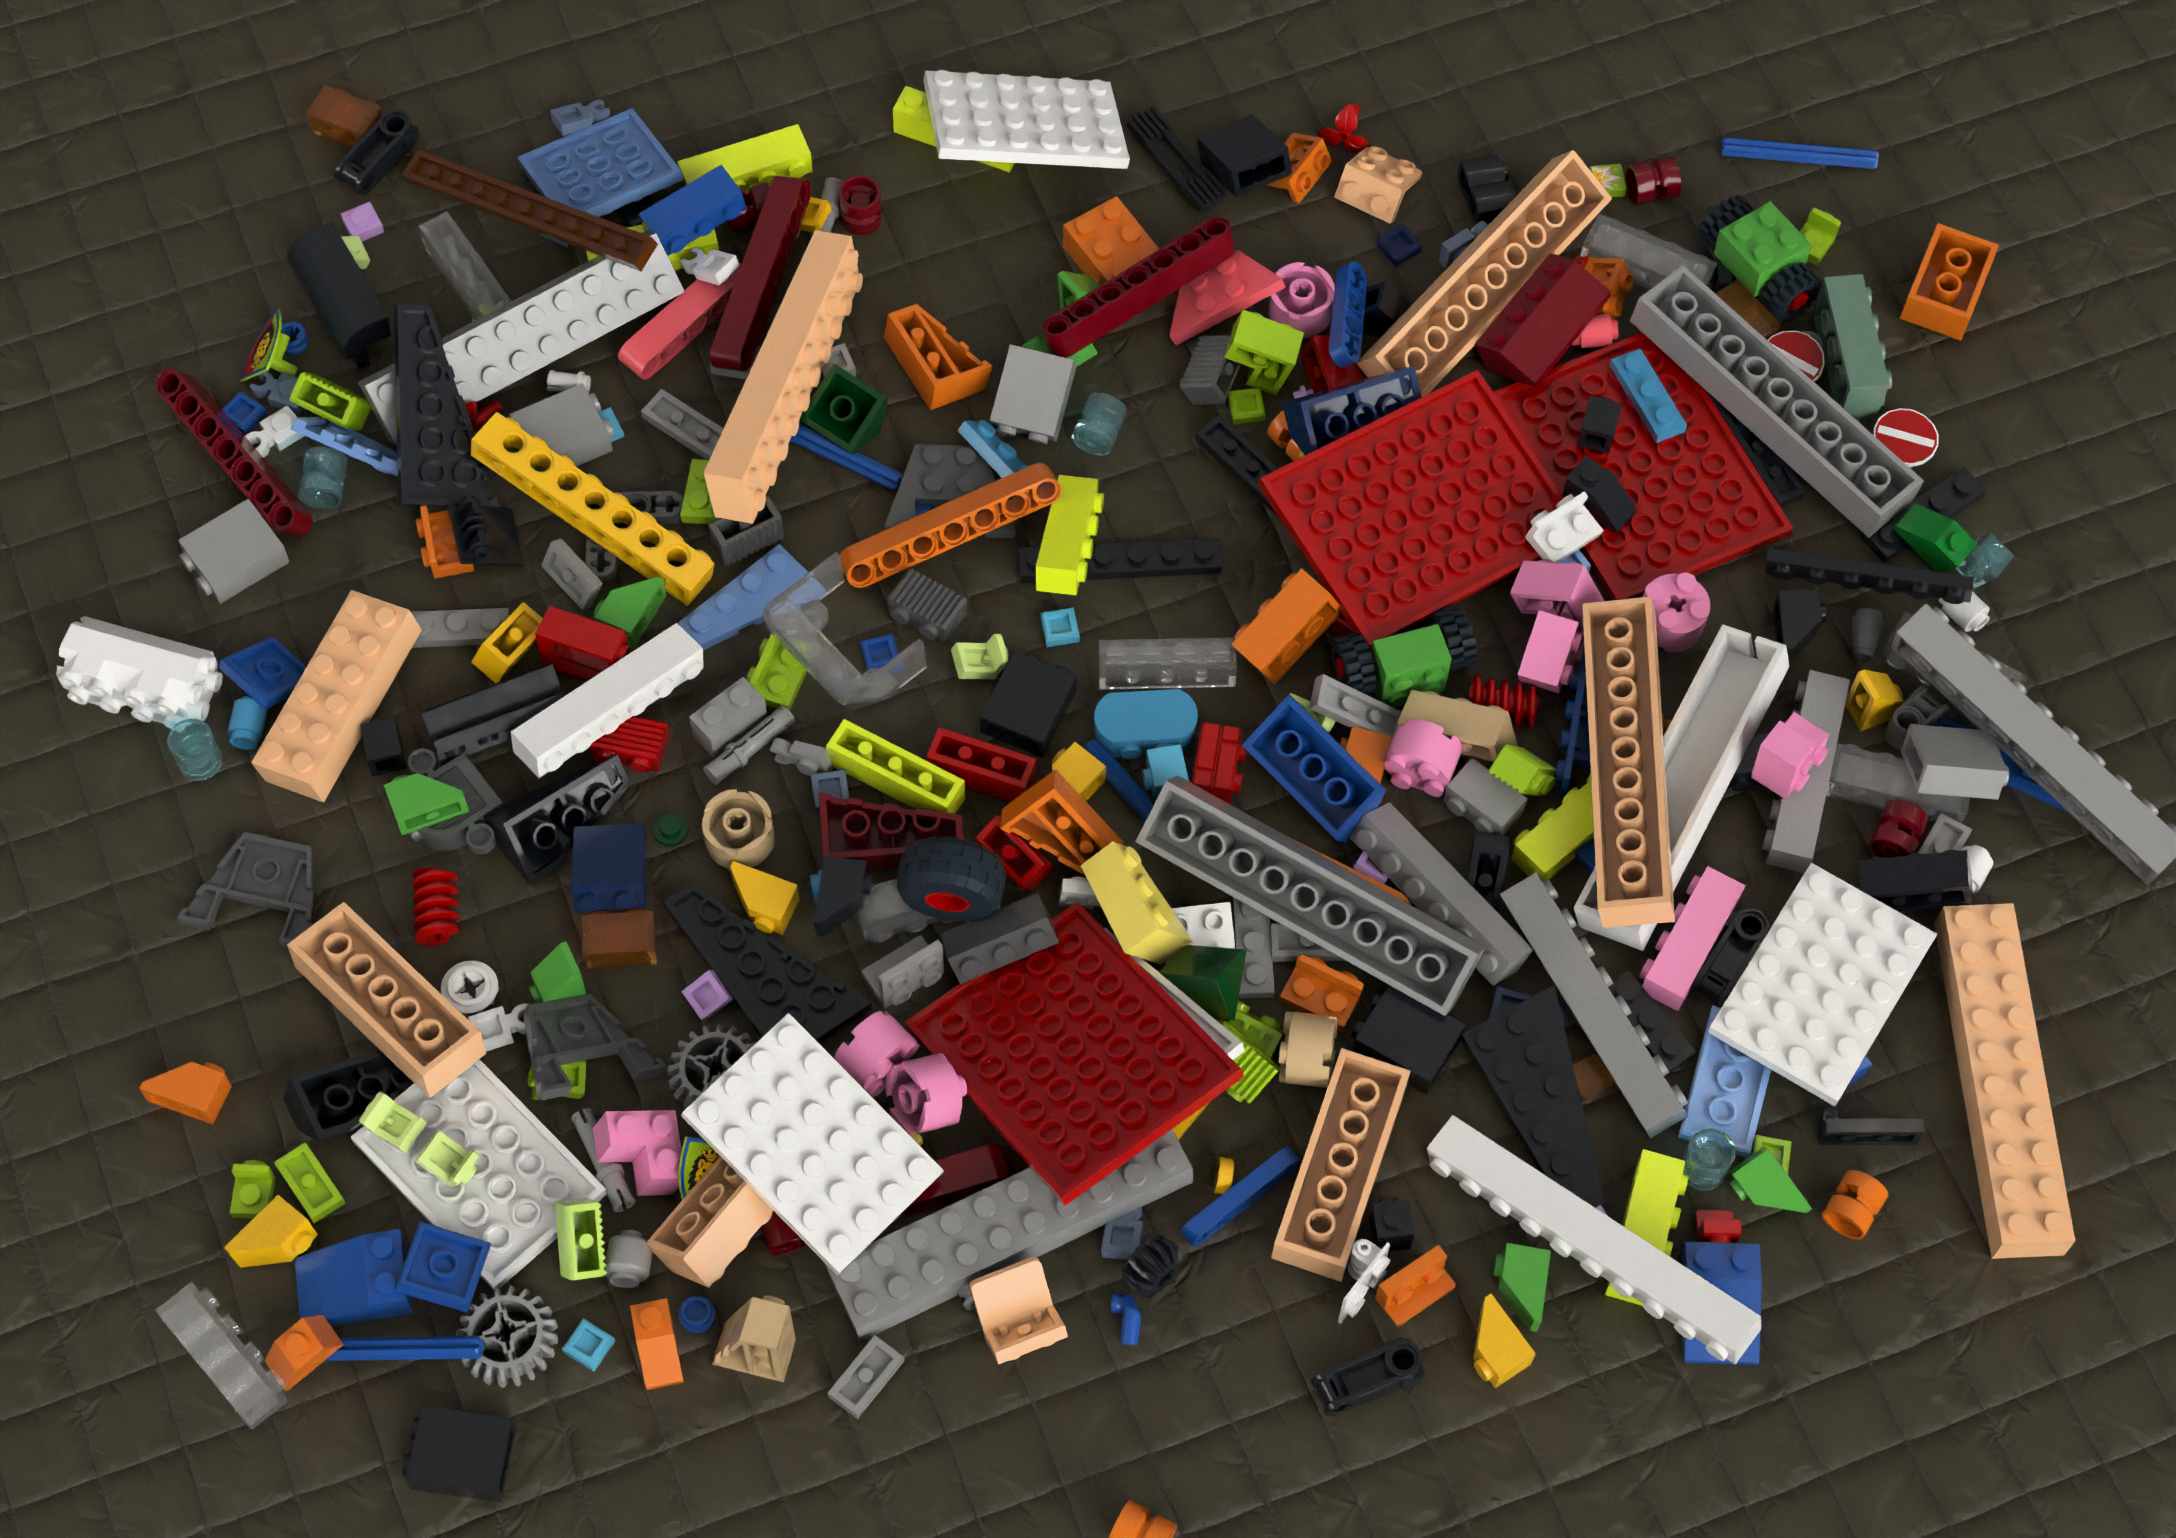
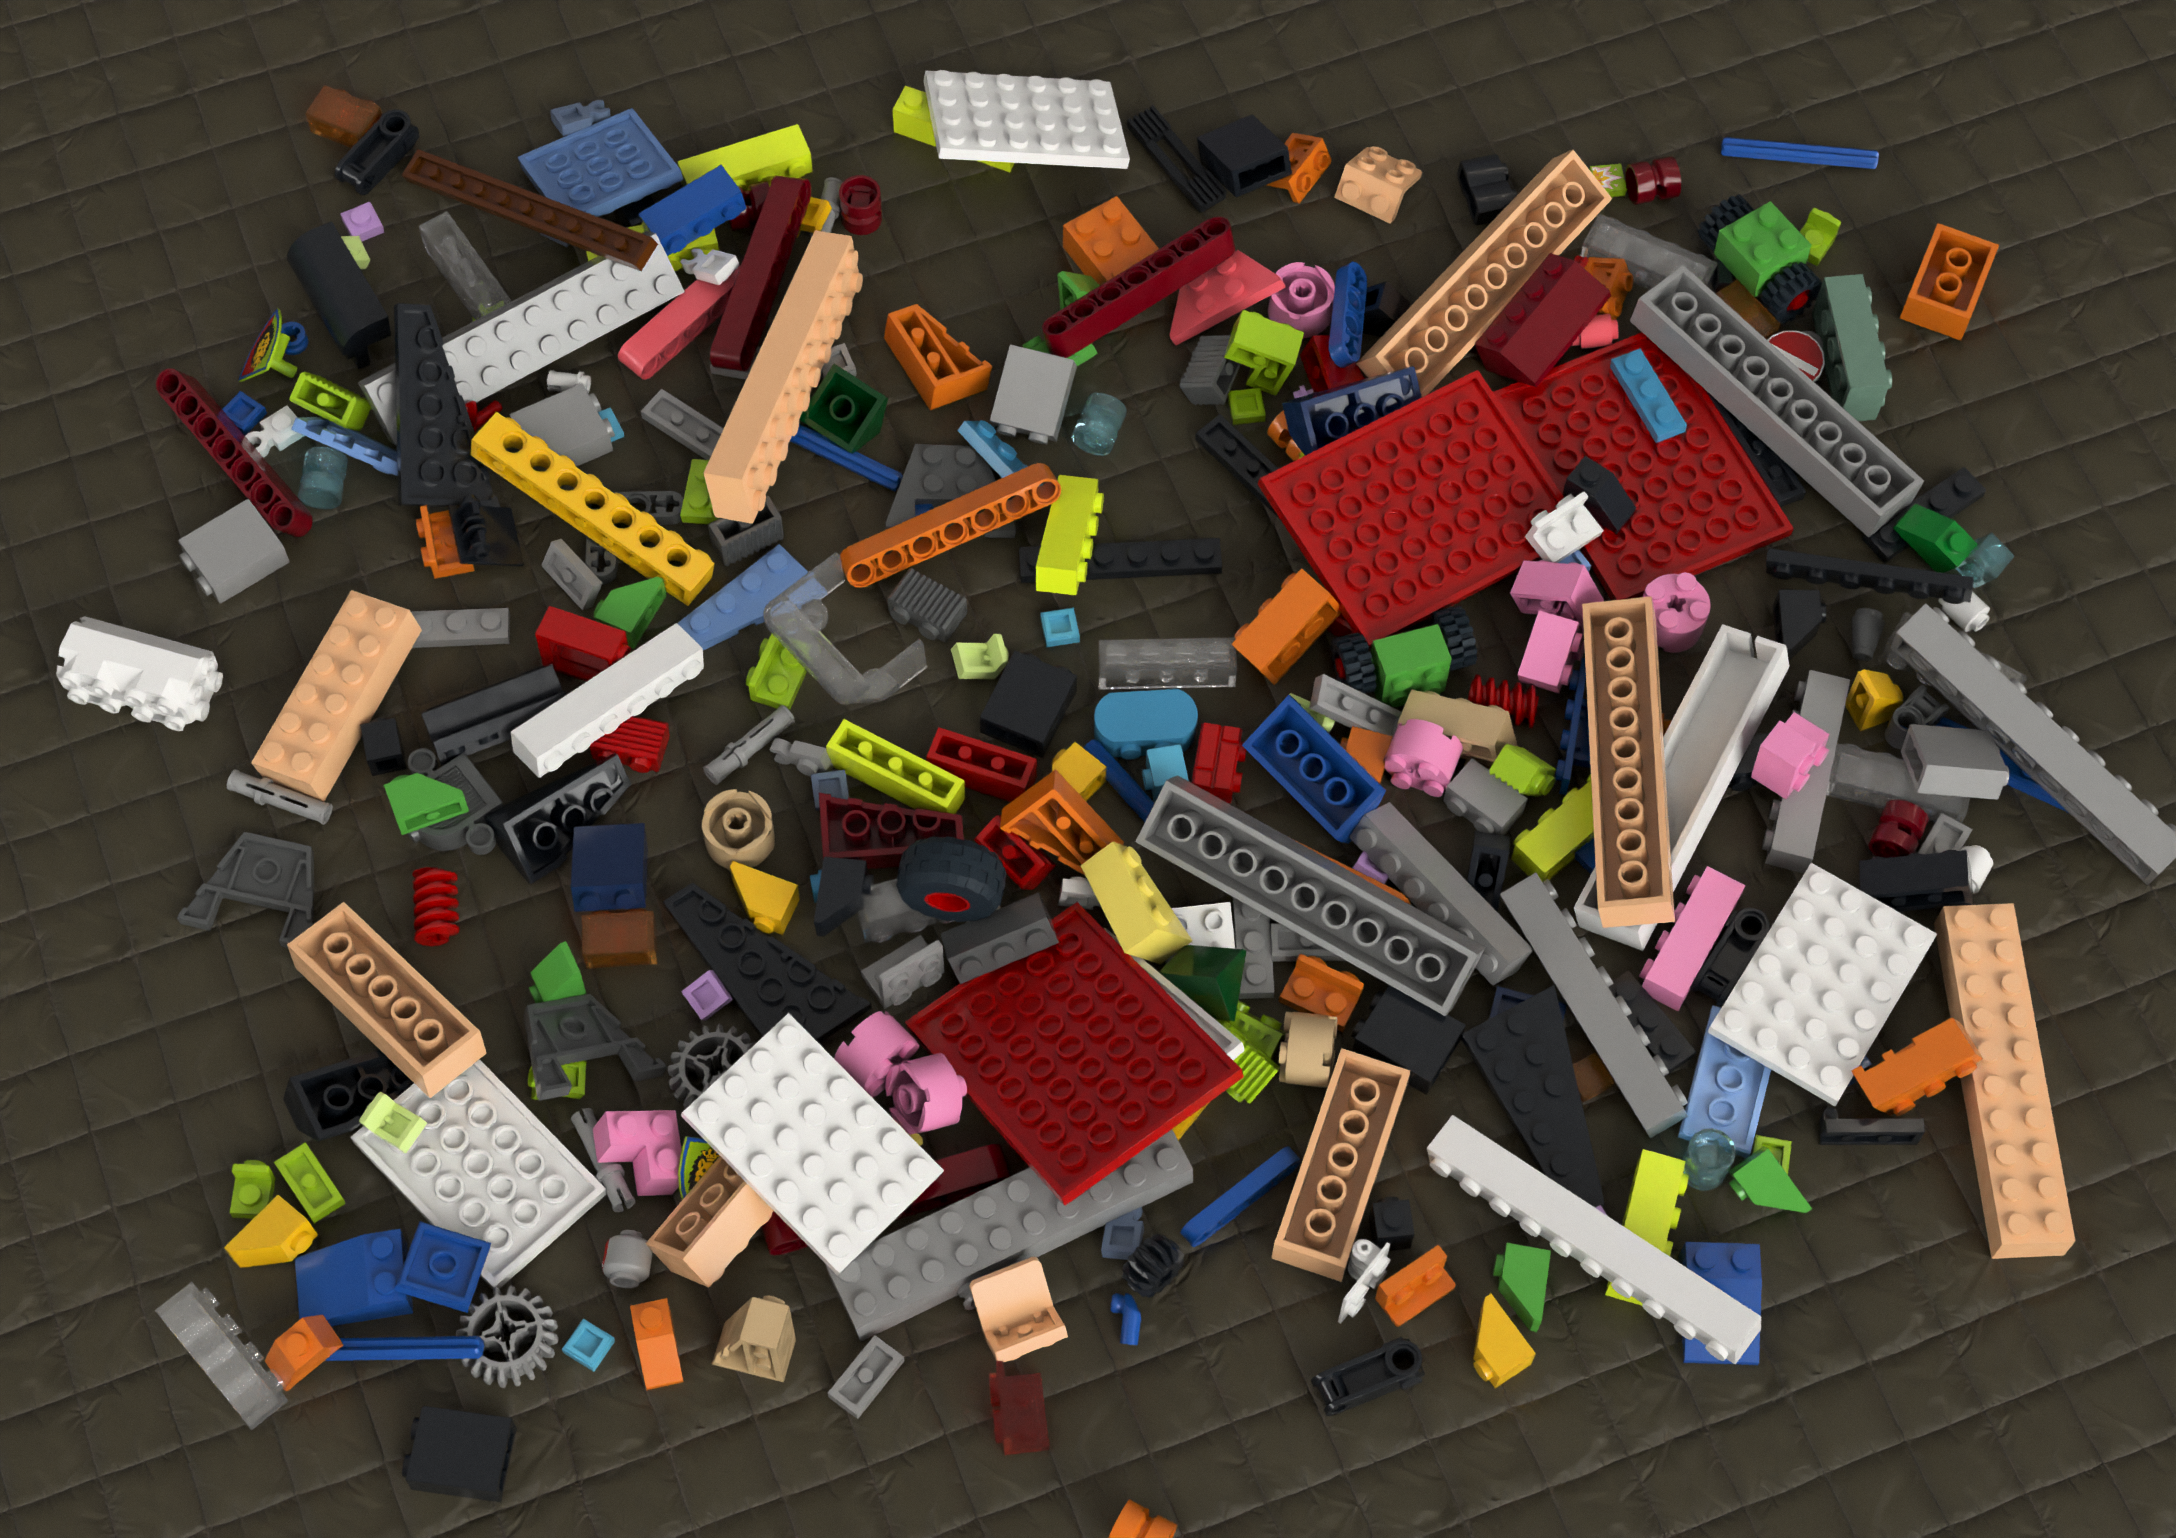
orange slope [139,1062,232,1125] -> none
clear light blue wheel [167,719,223,780] -> none
blue plate [219,636,307,709] -> none
dark azure brick [227,696,268,750] -> none
sand blue plate [249,371,303,415] -> none
yellowish green bracket [415,1130,479,1187] -> none
white gear [441,961,499,1016] -> none
white plate [468,1003,529,1052] -> none
yellow slope [471,602,543,683] -> none
lime brick [555,1198,607,1280] -> none
dark green plate [653,812,688,847] -> none
blue plate [678,1296,716,1333] -> none
light grey brick [689,677,767,758] -> none
blue tile [859,634,901,676] -> none
yellow tile [1214,1157,1234,1194] -> none
red plant [1317,103,1370,153] -> none
clear blue tile [1377,223,1423,266] -> none
sand blue plate [1438,221,1488,270] -> none
black brick [1577,396,1622,454] -> none
red bracket [1695,1210,1741,1243] -> none
orange wheel [1821,1170,1888,1240] -> none
red piece [1873,408,1939,467] -> none
none -> light grey pin [227,769,333,825]
none -> clear red bracket [989,1360,1049,1455]
none -> orange wedge [1851,1017,1983,1116]

